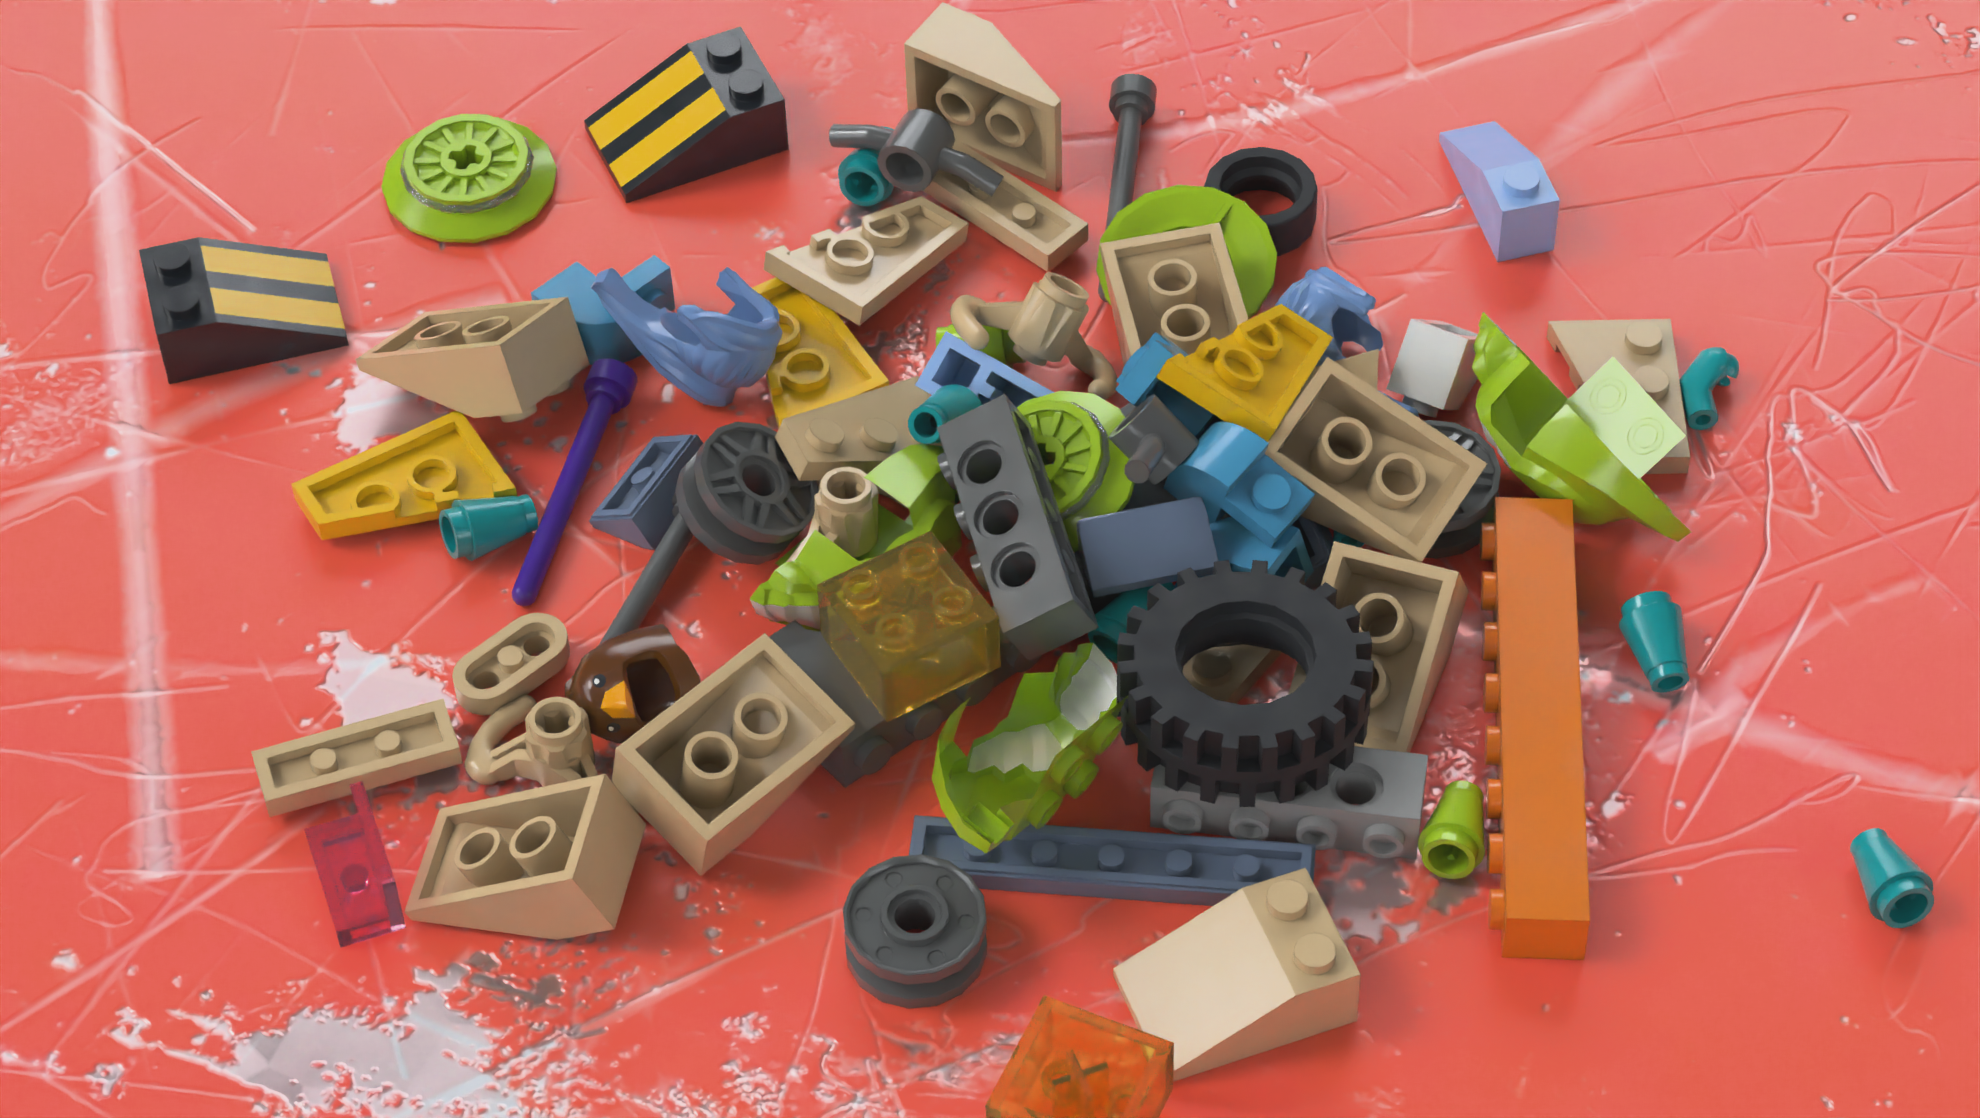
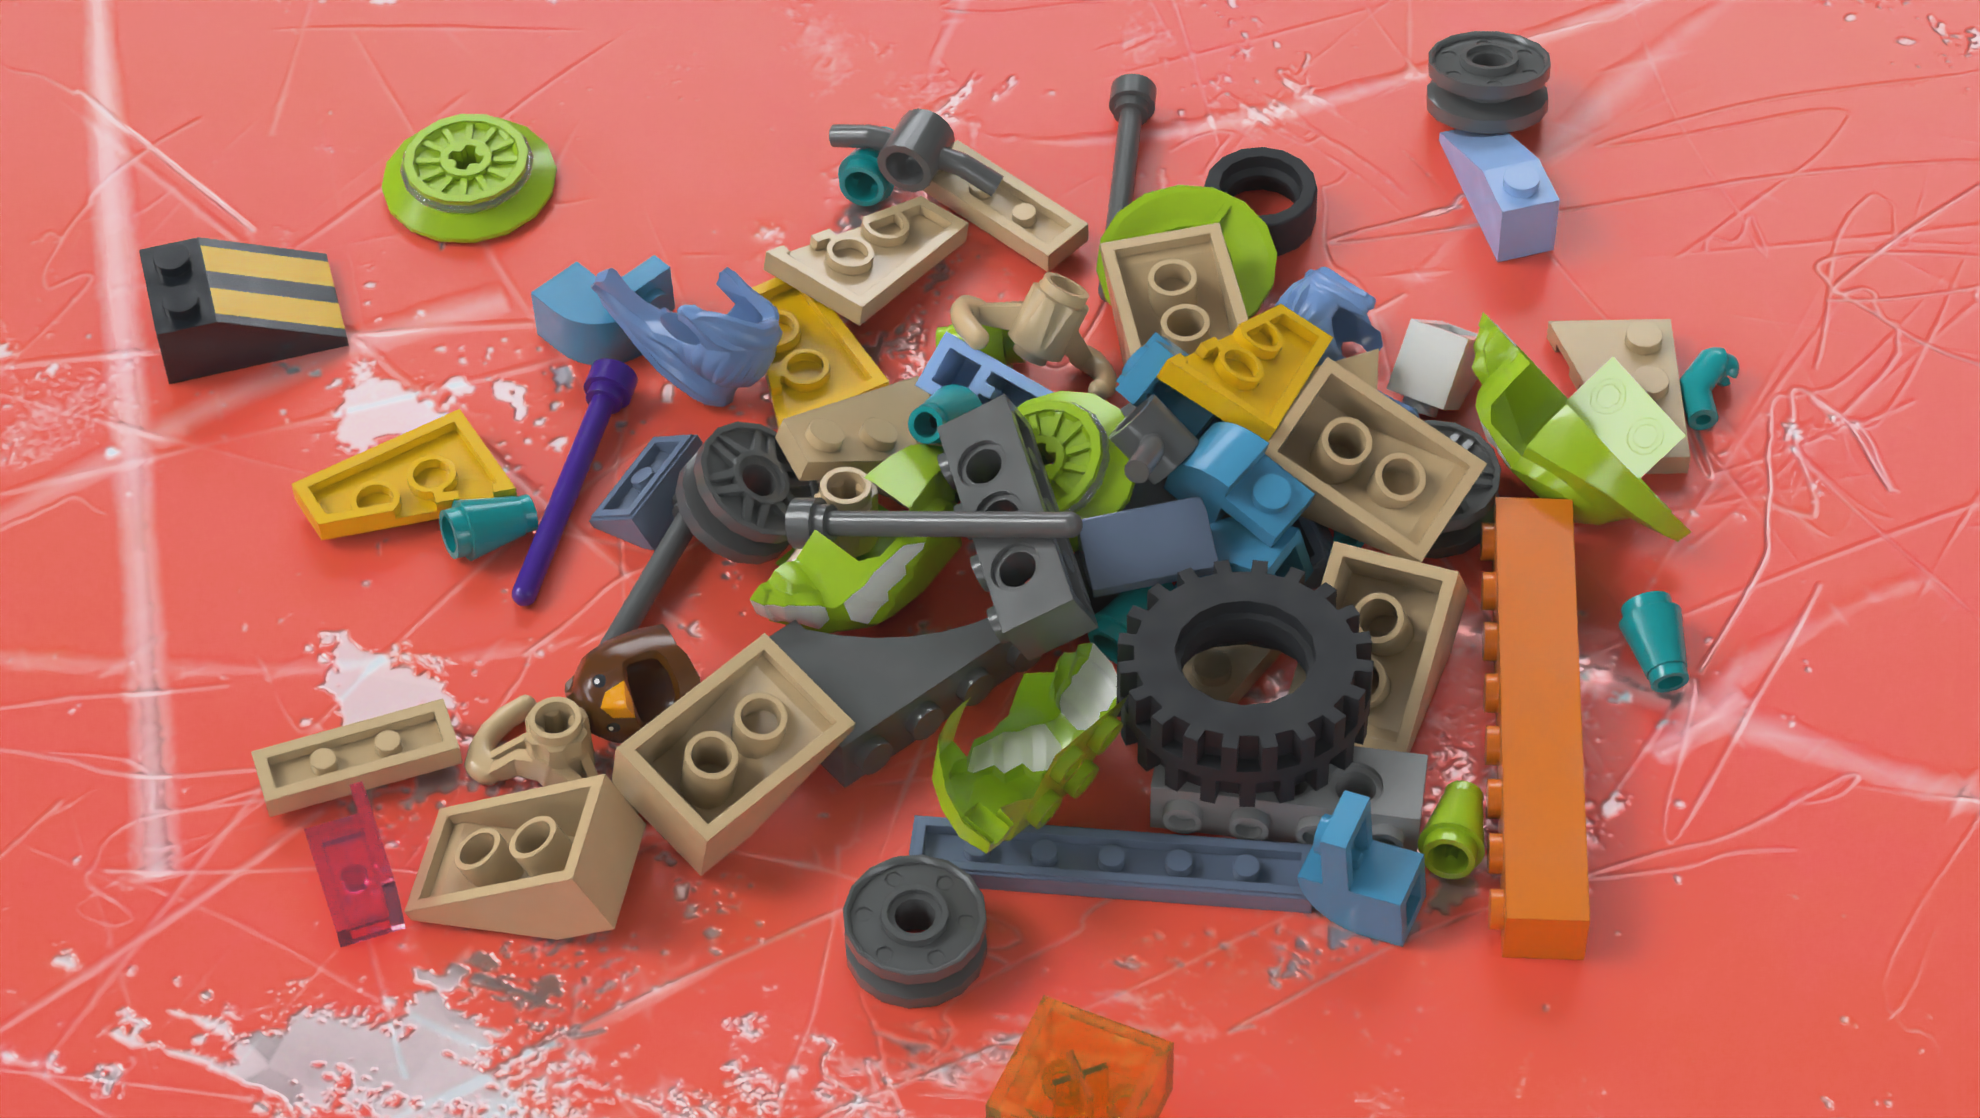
tan slope [355,297,590,422] -> none
tan plate [452,613,570,715] -> none
black slope [584,26,789,203] -> none
clear yellow brick [817,531,1001,722] -> none
tan slope [904,2,1062,192] -> none
tan slope [1113,867,1361,1085] -> none
teal cone [1850,828,1934,928] -> none
none -> dark grey piece [785,497,1083,549]
none -> dark azure brick [1297,790,1426,947]
none -> dark grey wheel [1426,31,1551,134]

